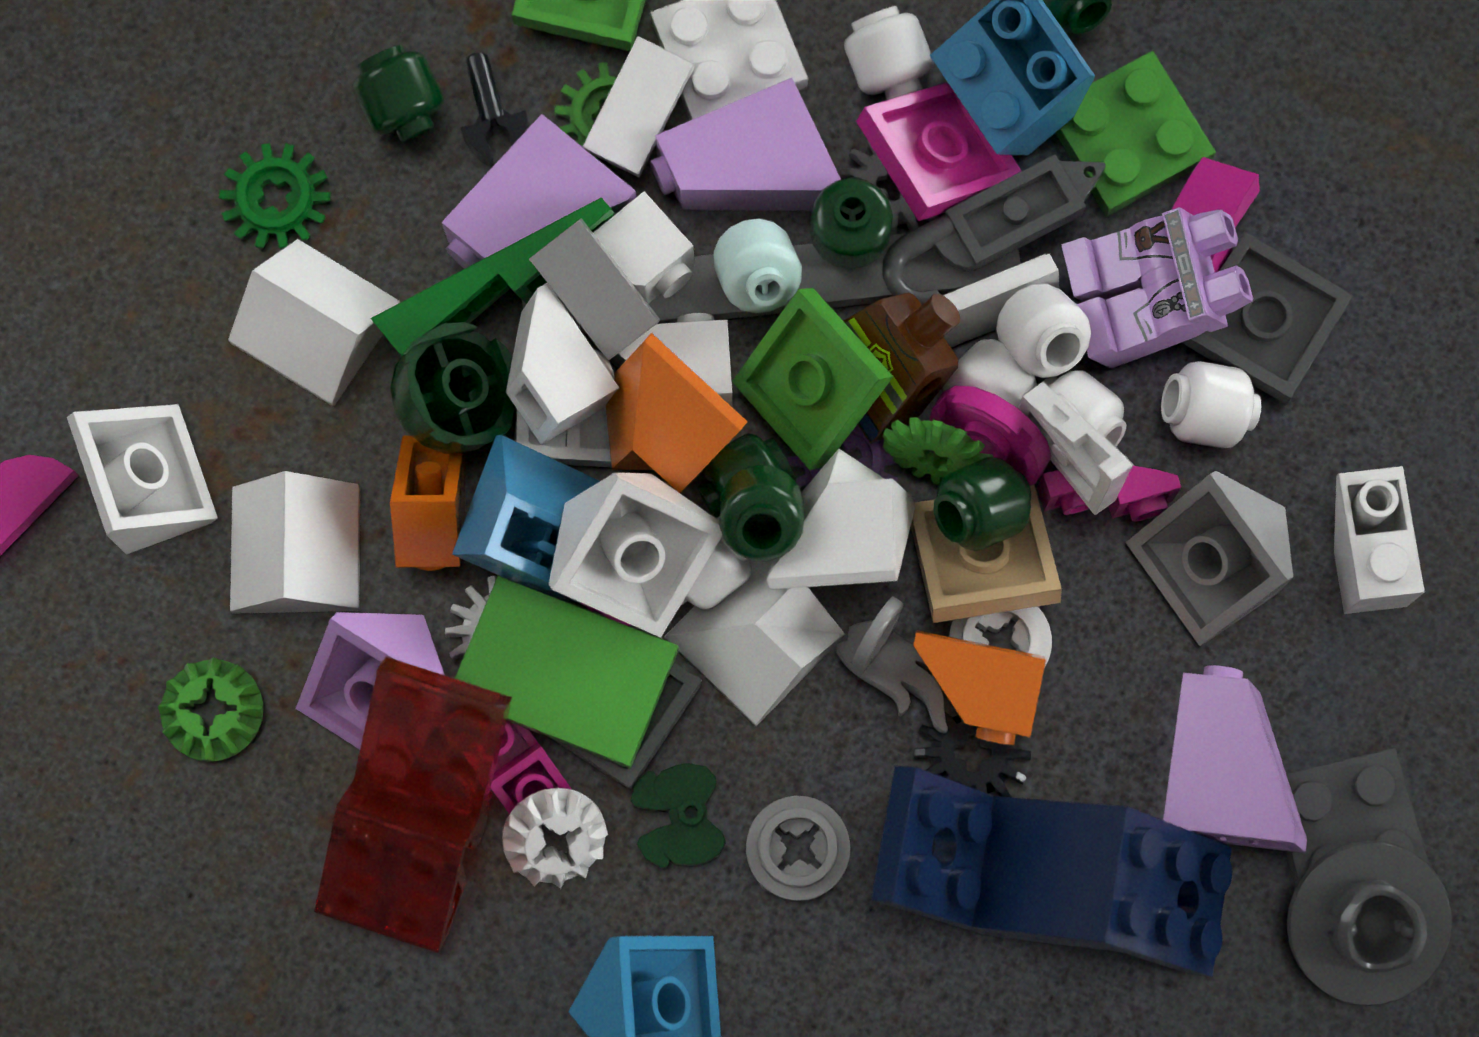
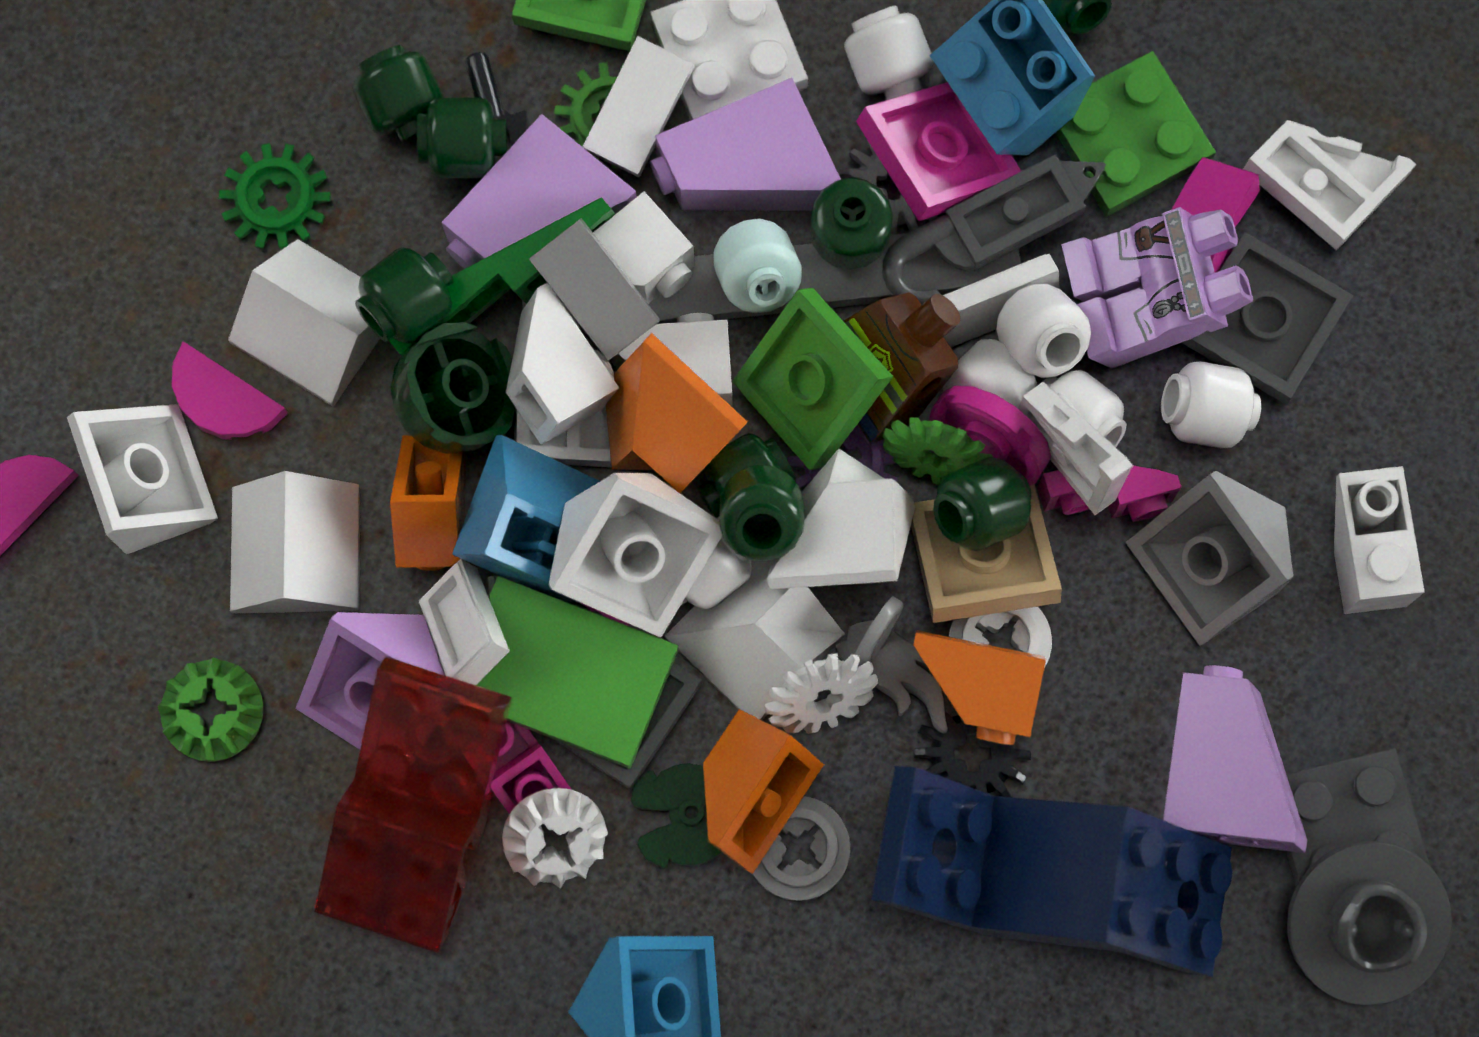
none -> dark pink tile [172,341,288,440]
none -> dark green head [355,248,454,344]
none -> dark green head [417,97,507,178]
none -> white tile [419,559,509,694]
none -> orange slope [703,709,824,874]
none -> white gear [764,653,878,734]
none -> white wing [1243,120,1416,251]

